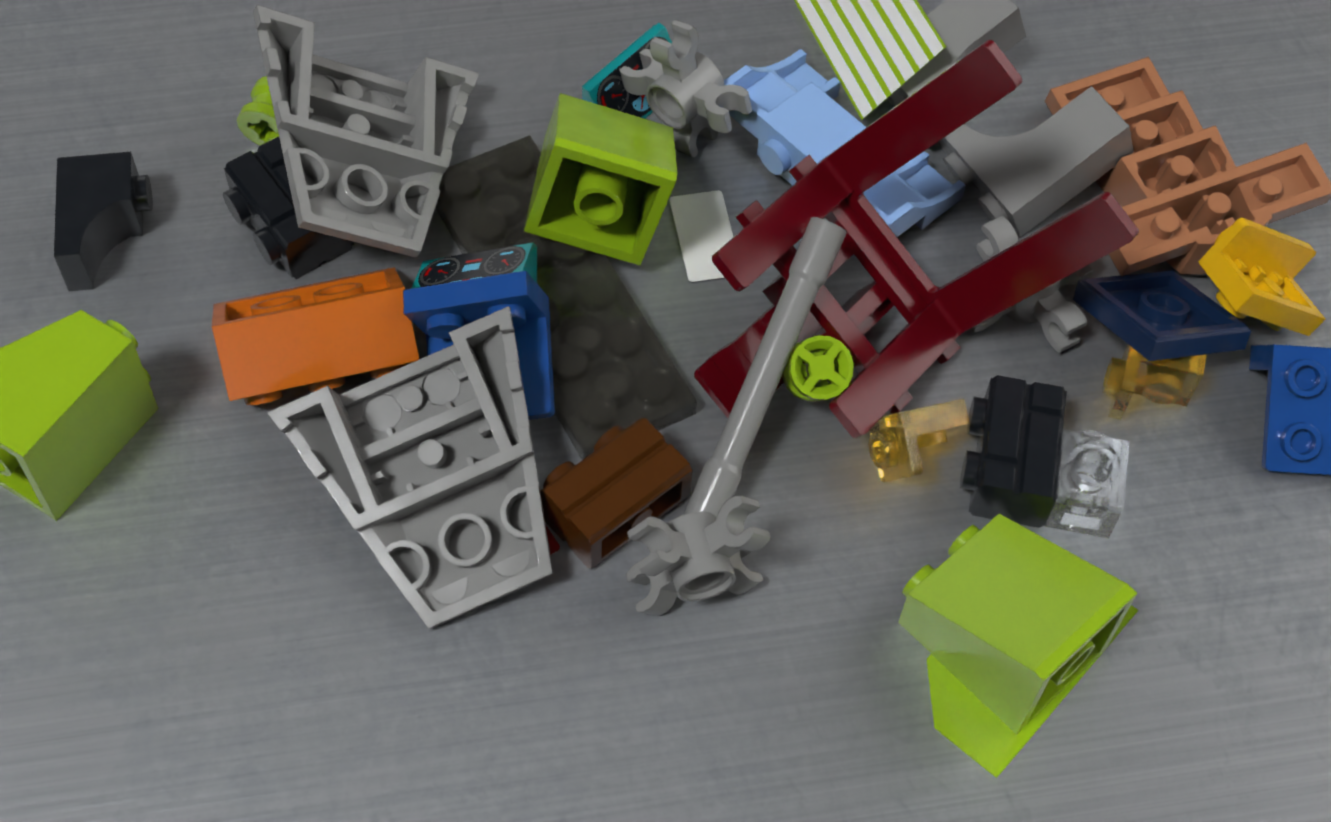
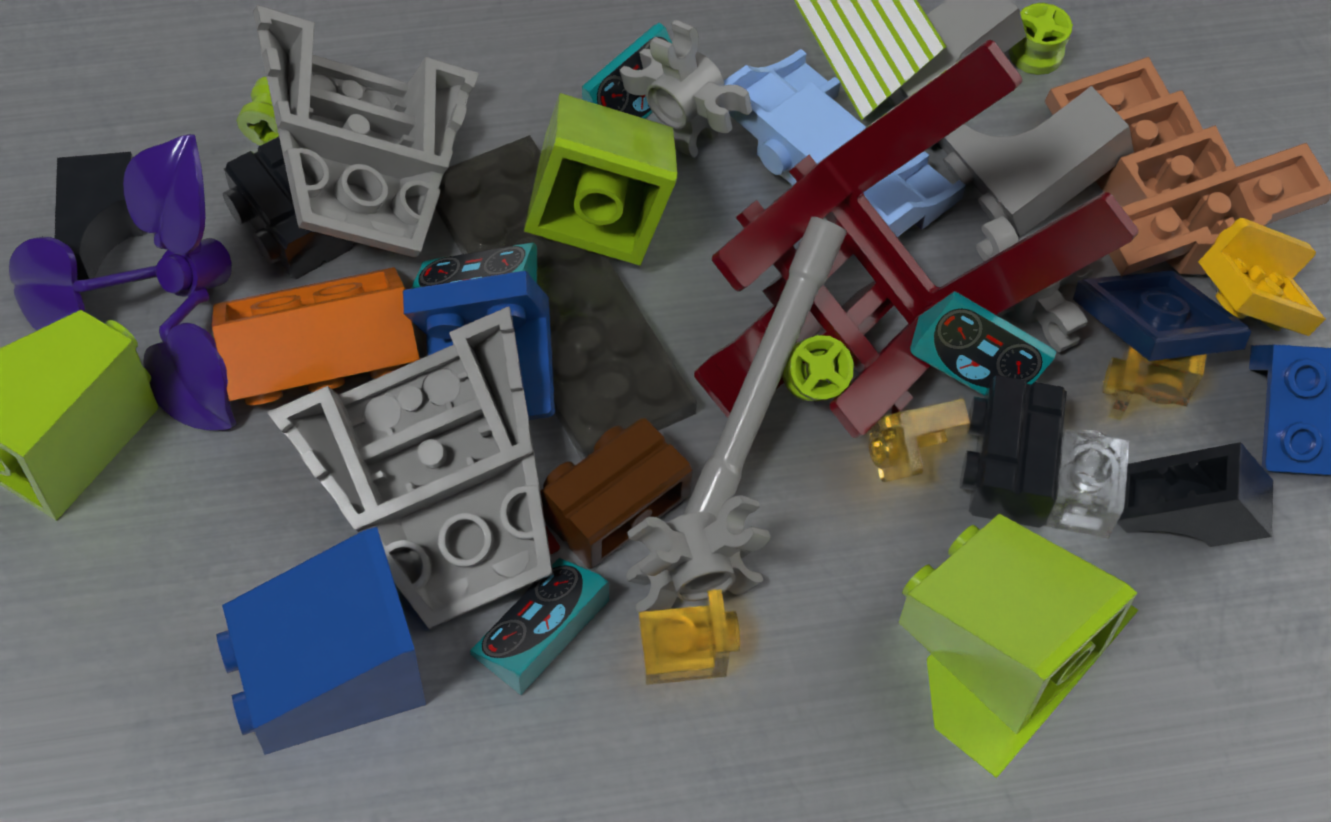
white sticker [669,190,733,282] -> none
none -> dark purple plant [9,134,237,431]
none -> blue slope [216,527,426,755]
none -> slope [470,558,610,695]
none -> clear yellow bracket [638,589,740,685]
none -> slope [910,291,1056,396]
none -> lime wheel [1008,3,1073,75]
none -> black arch [1115,442,1273,547]

